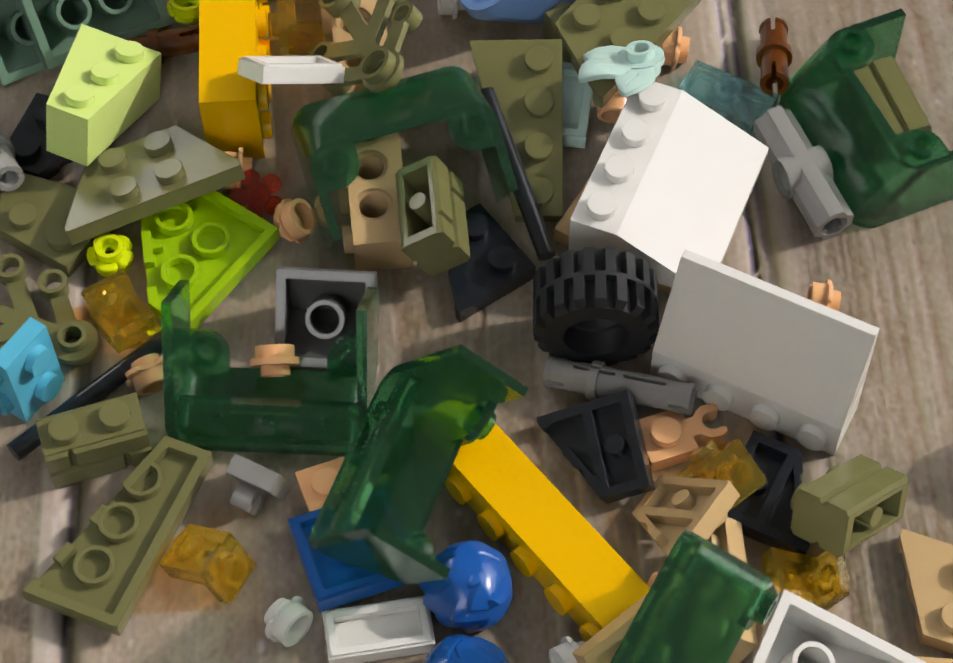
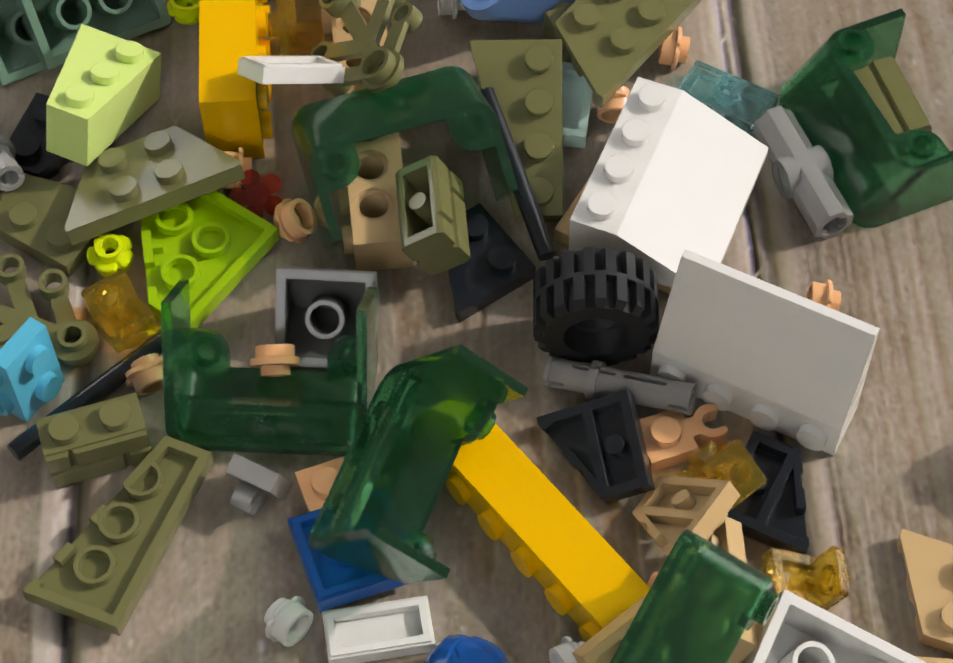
reddish brown pin [125,23,199,64] -> none
clear yellow bracket [159,524,256,604] -> none
blue hair [418,540,513,633] -> none
light aqua plate [578,40,665,98] -> none
reddish brown pin [756,17,793,96] -> none
olive brick [790,454,909,557] -> none

